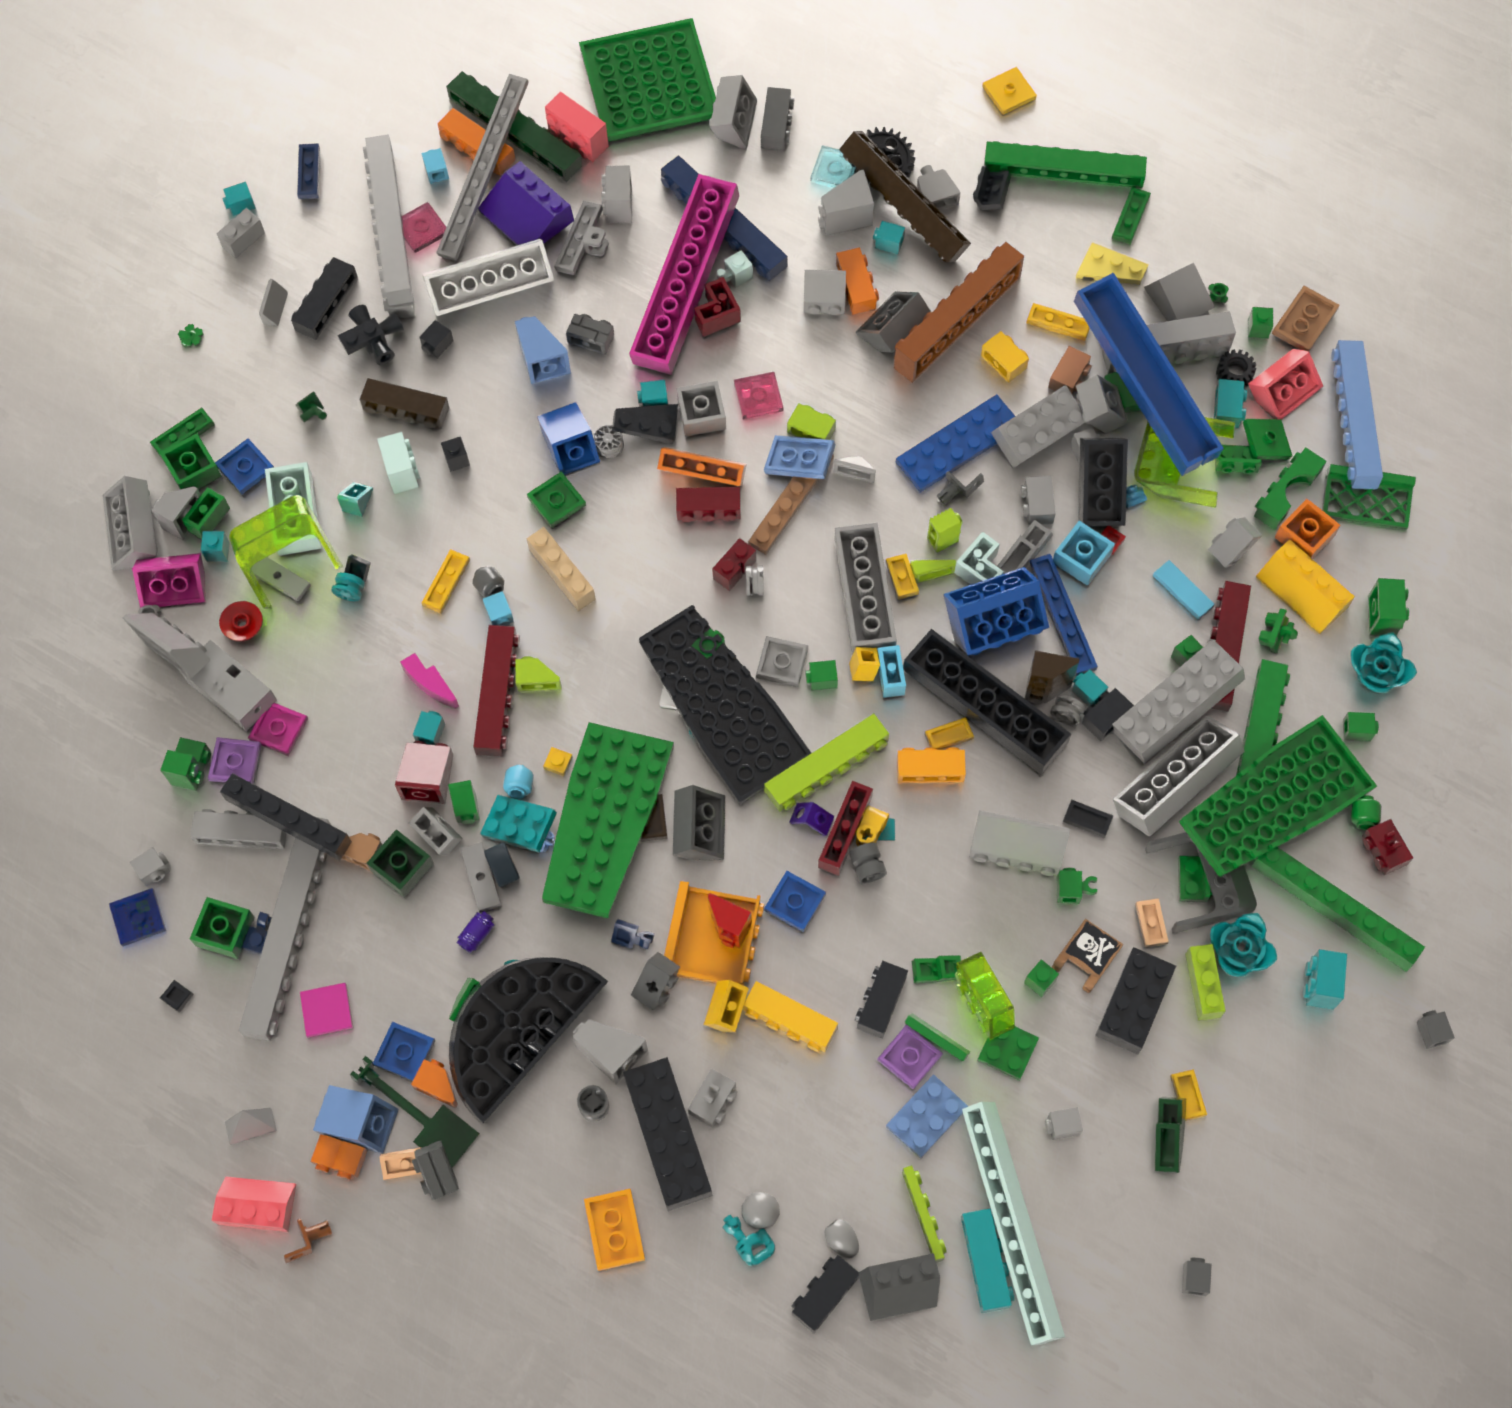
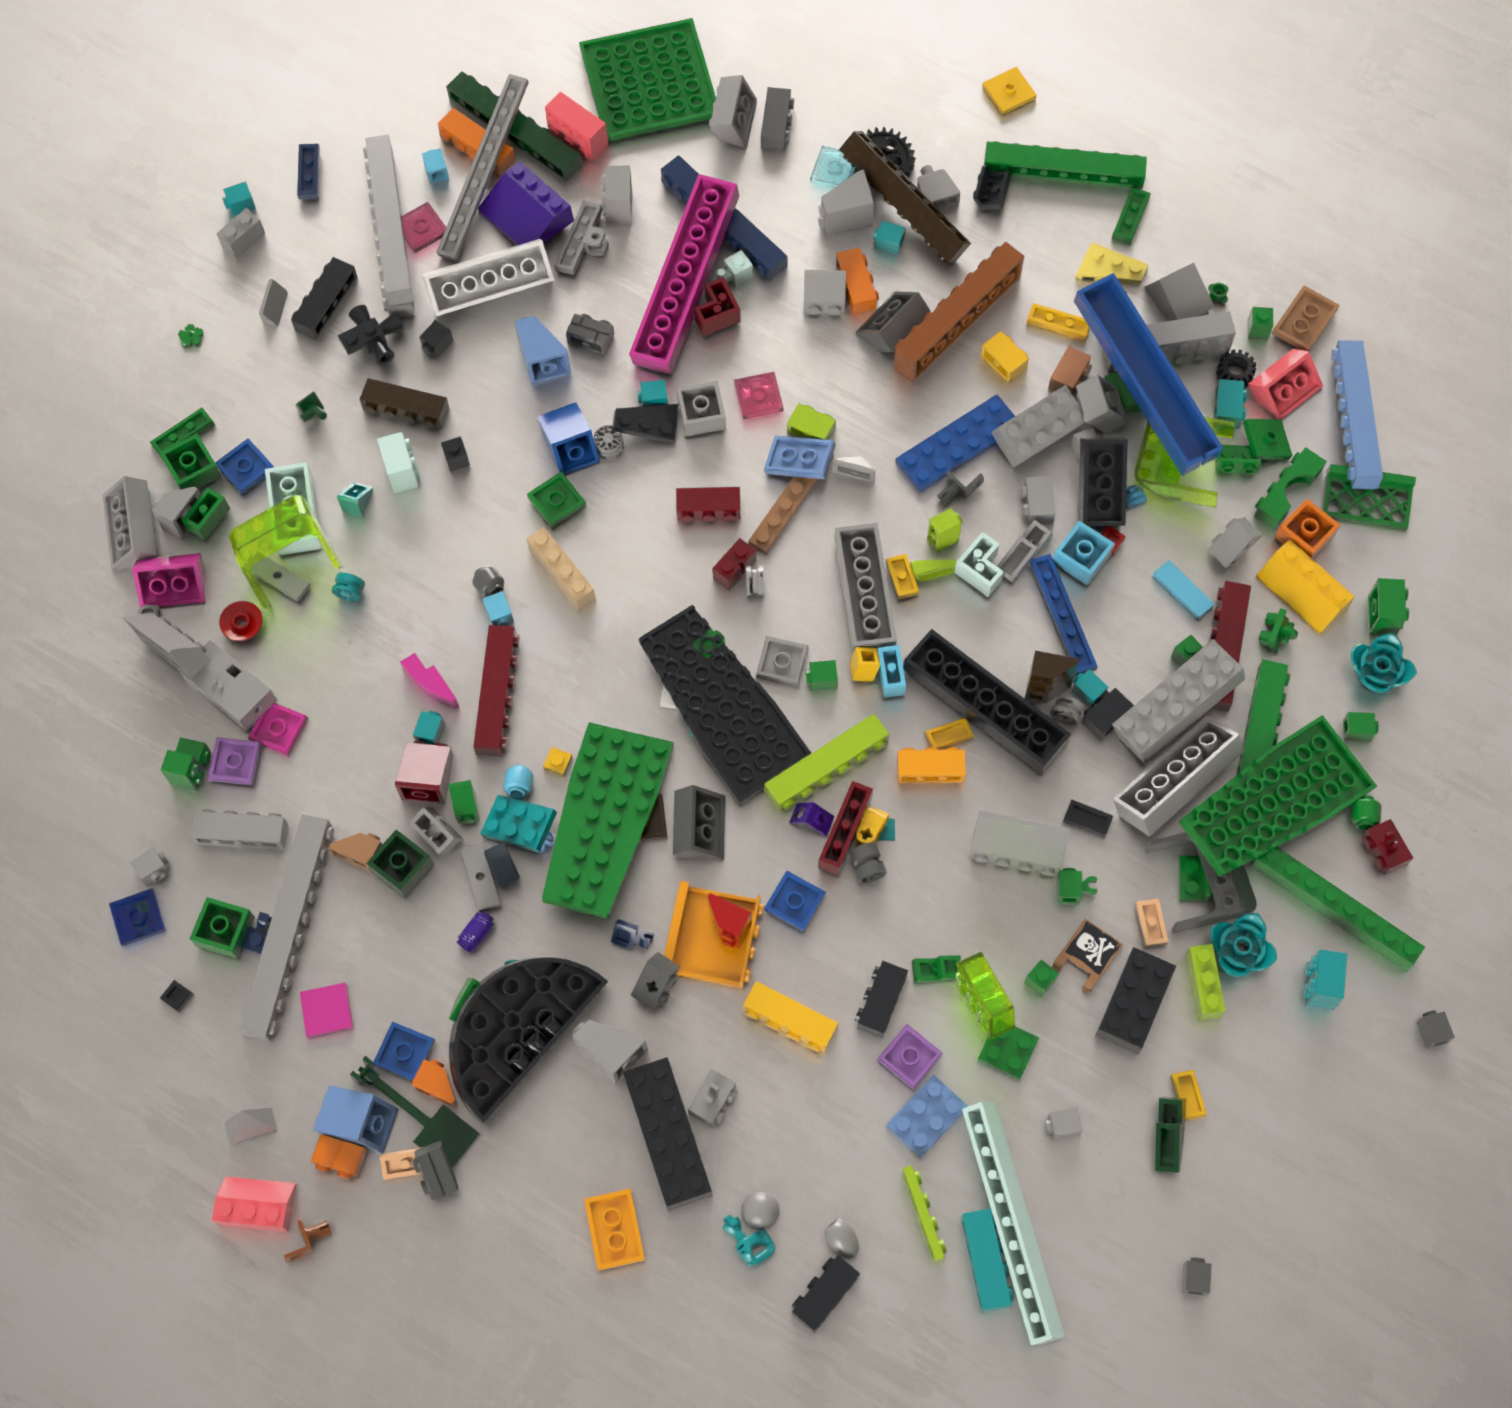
teal brick [201,531,230,562] -> none
black brick [220,773,352,861] -> none
black plate [344,554,371,582] -> none
yellow tile [421,549,470,614] -> none
lime slope [515,656,562,692] -> none
dark grey wheel [577,1085,610,1122] -> none
orange brick [657,447,747,486] -> none
yellow brick [703,980,749,1033] -> none
dark grey slope [858,1253,940,1321] -> none
green tile [905,1013,970,1061] -> none
blue brick [943,567,1049,655] -> none

